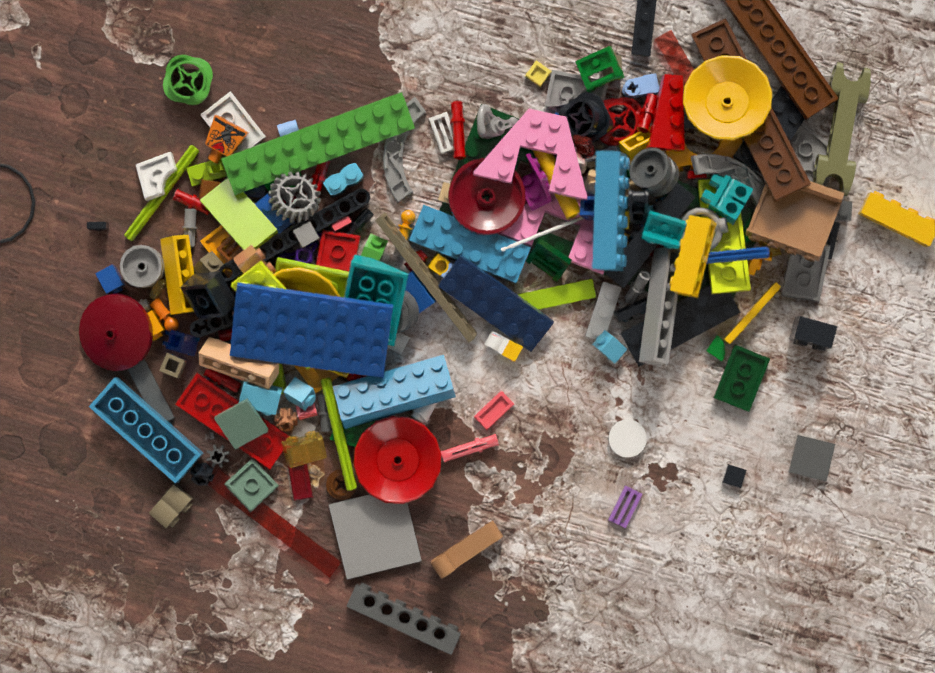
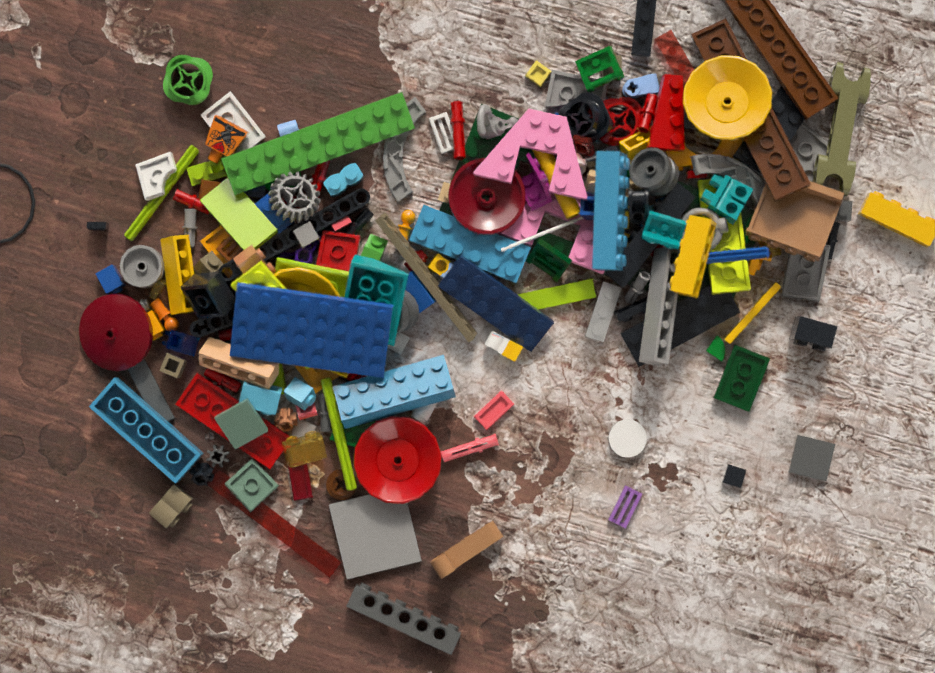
medium azure brick [592,330,627,364] -> none

